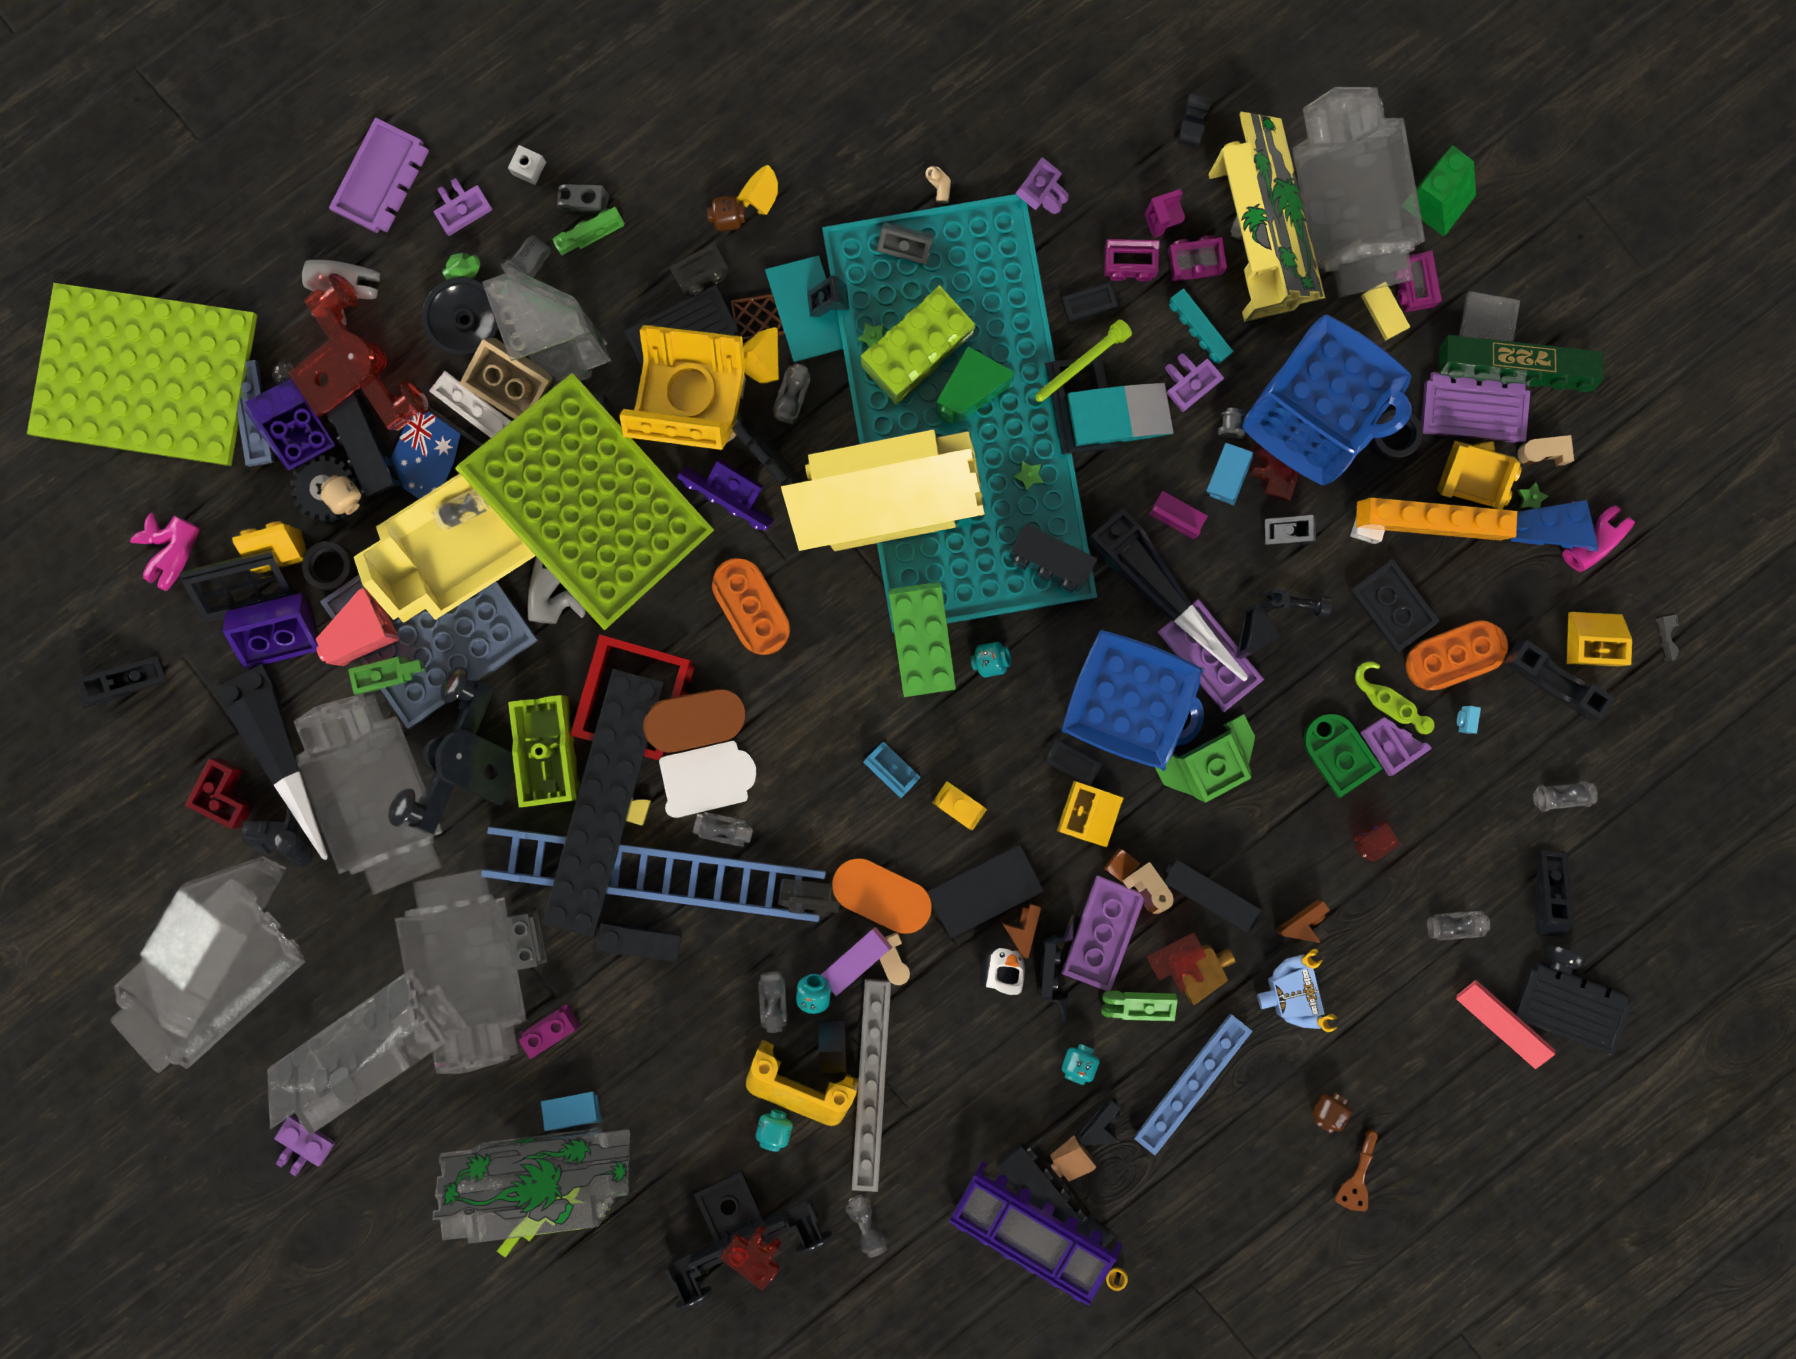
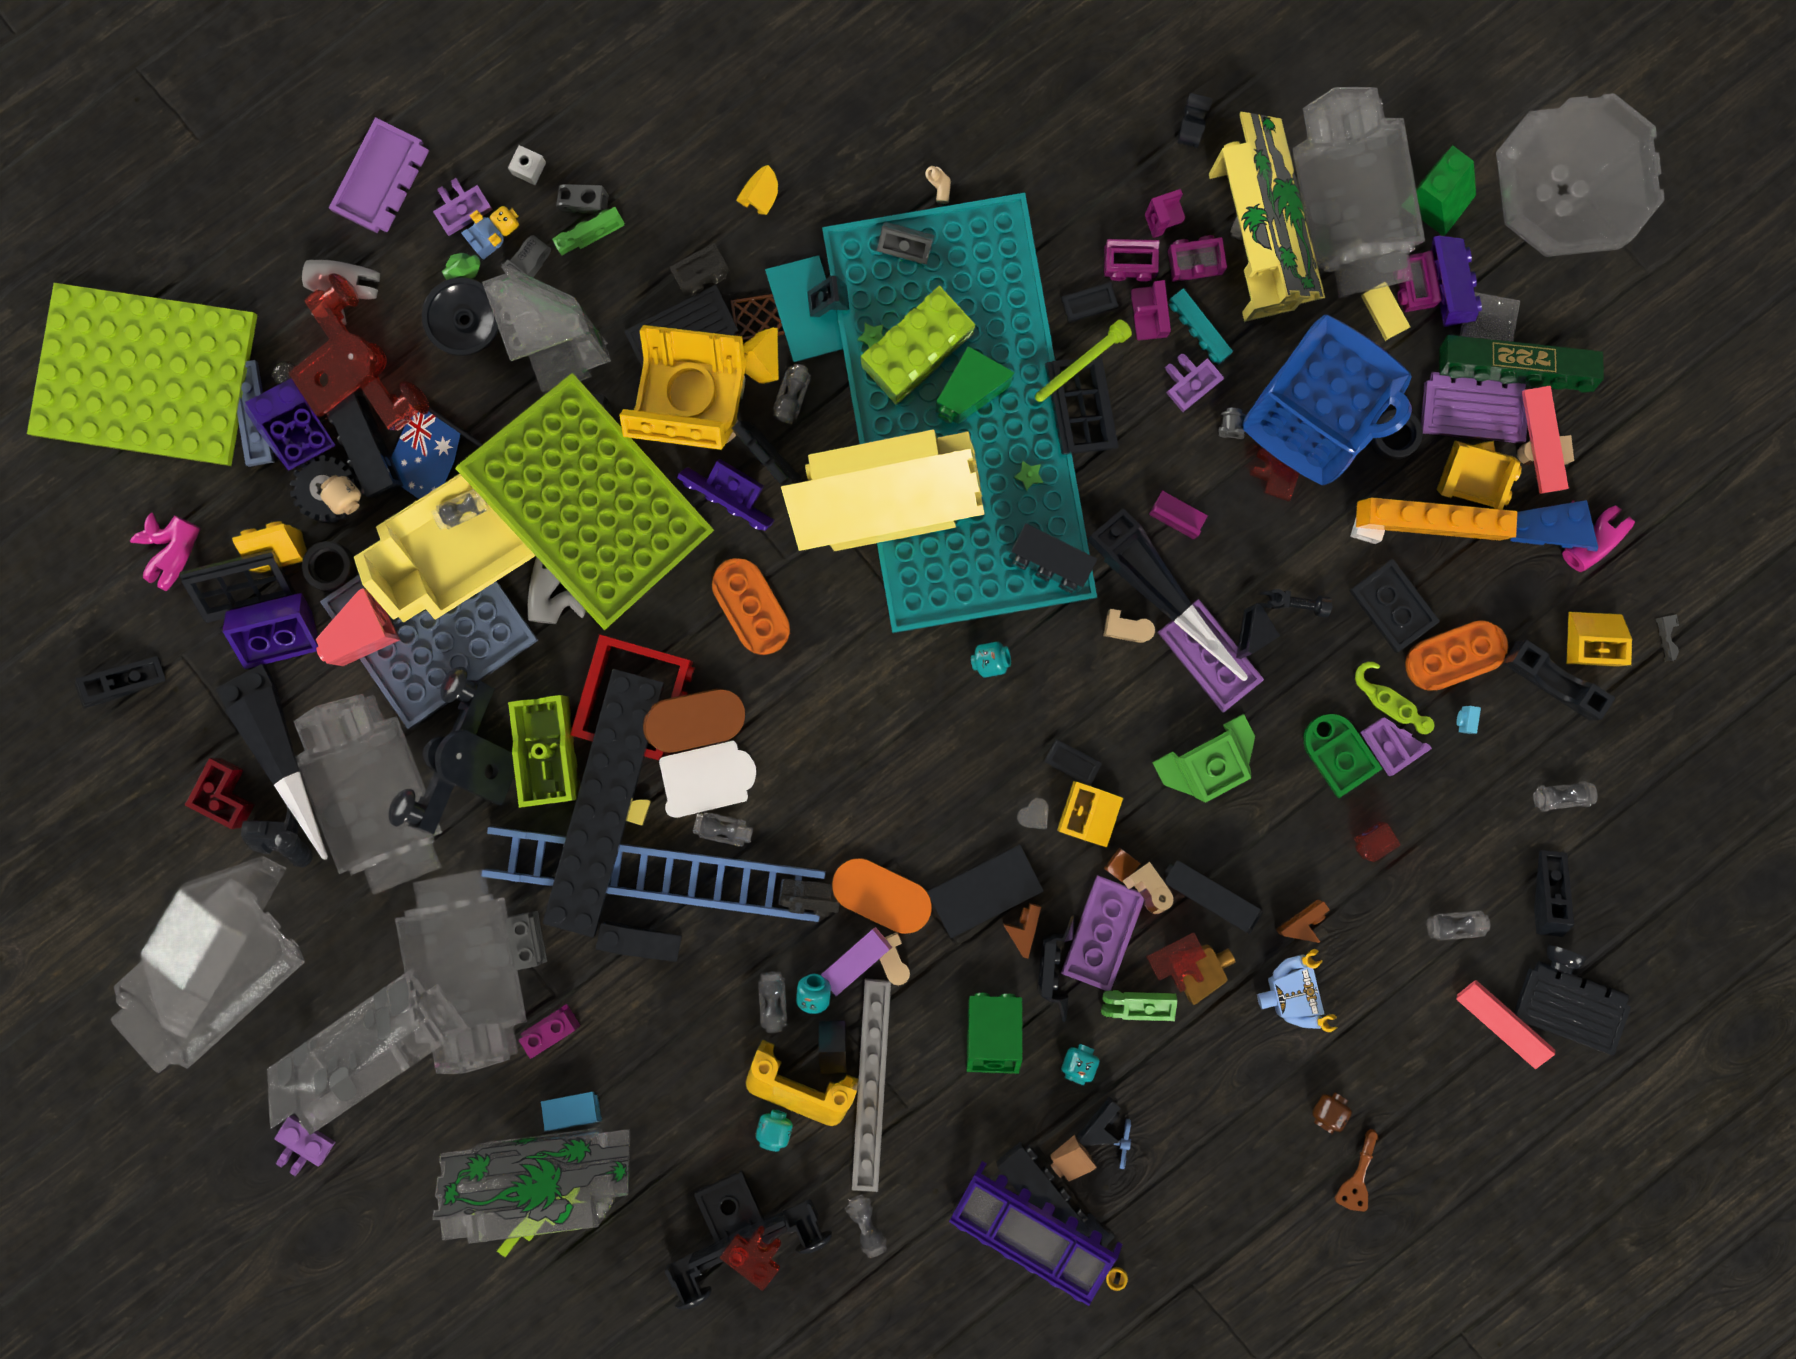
bright green hinge [348,657,426,695] -> none
white tile [429,371,512,438] -> none
tan brick [460,338,553,419] -> none
reddish brown head [707,196,746,231] -> none
dark azure hinge [864,741,921,798] -> none
bright green brick [888,582,956,697] -> none
yellow torso [932,781,987,830] -> none
piece [980,943,1025,995] -> none
medium lavender hinge [1016,157,1069,214] -> none
blue piece [1061,629,1205,772] -> none
teal slope [1067,383,1173,446] -> none
medium blue plate [1133,1014,1252,1155] -> none
dark azure hinge [1207,443,1253,506] -> none
slope [1265,515,1316,546] -> none
bright green piece [1517,483,1548,509] -> none
none -> piece [461,206,519,260]
none -> green slope [966,993,1022,1074]
none -> clear tile [1017,798,1048,829]
none -> tan leg [1103,609,1155,643]
none -> medium blue piece [1114,1119,1131,1169]
none -> magenta panel [1131,280,1171,341]
none -> dark purple slope [1430,236,1482,327]
none -> clear windscreen [1496,93,1665,257]
none -> coral tile [1522,386,1569,494]

